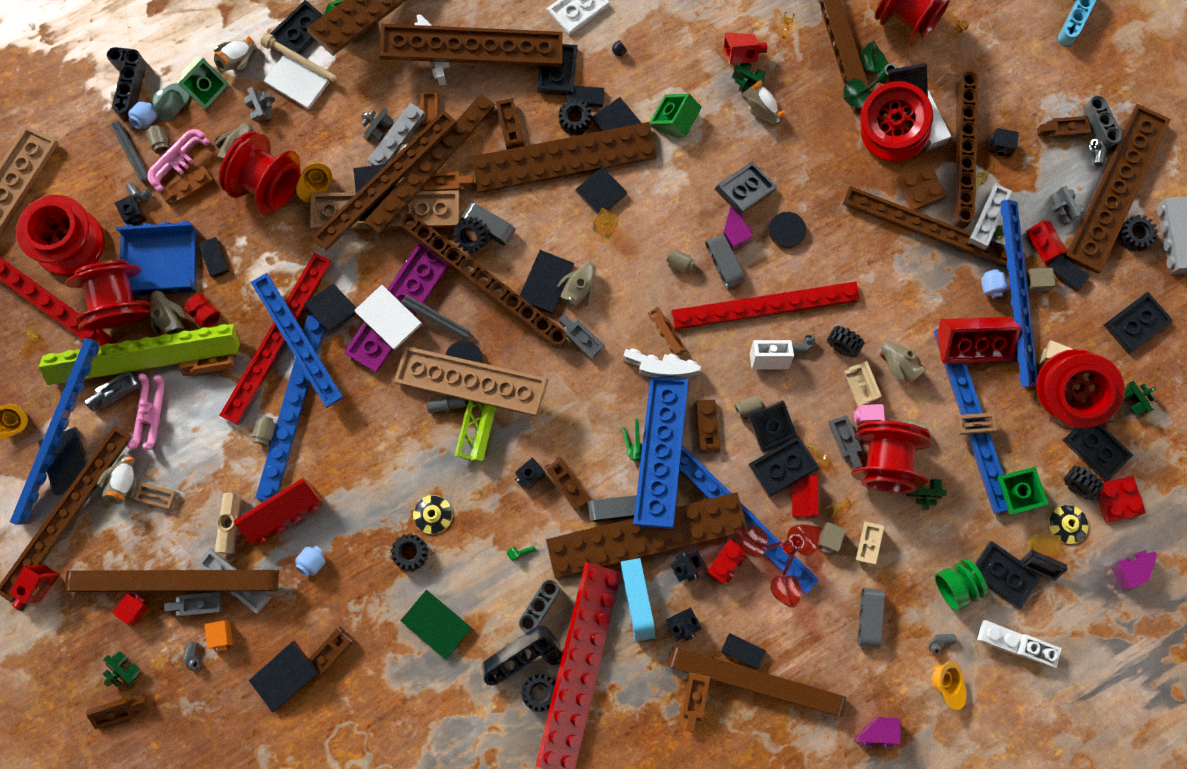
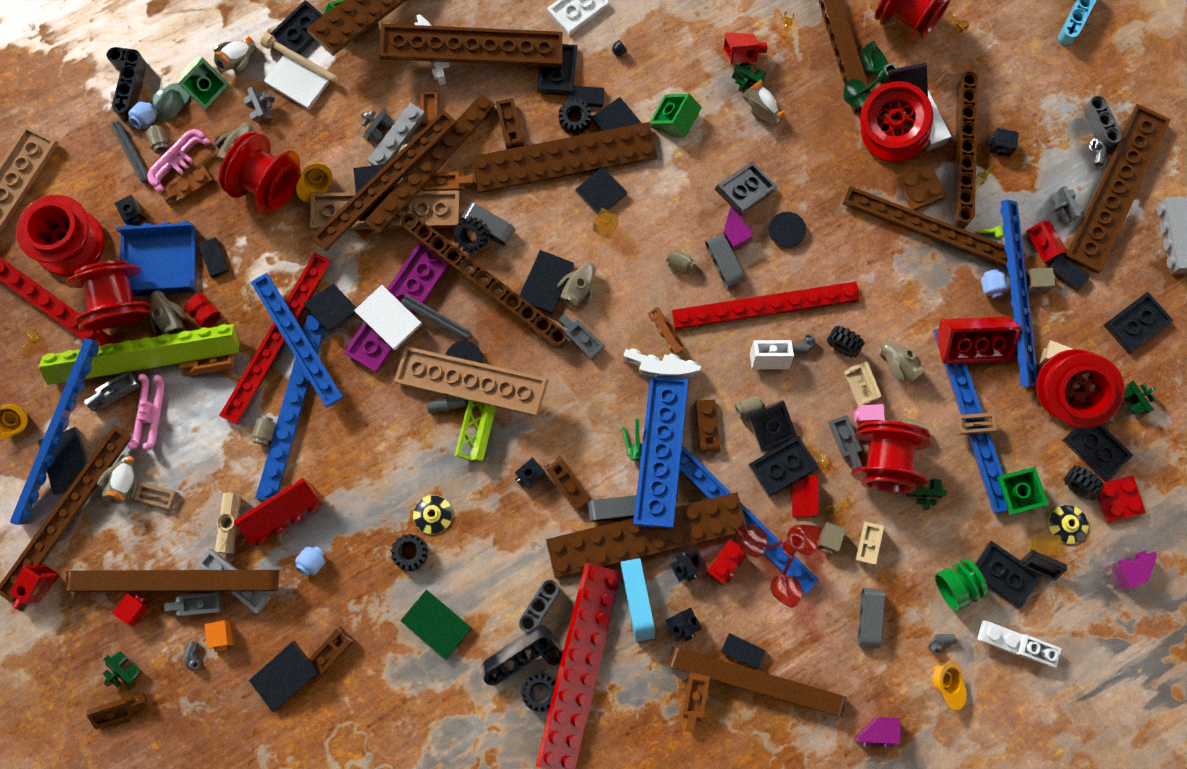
dark grey arm [126,182,152,202] -> none
green hand [506,546,535,560] -> none
light grey plate [968,183,1012,250] -> none
reddish brown hinge [1037,116,1092,138] -> none
black tyre [1118,215,1158,251] -> none

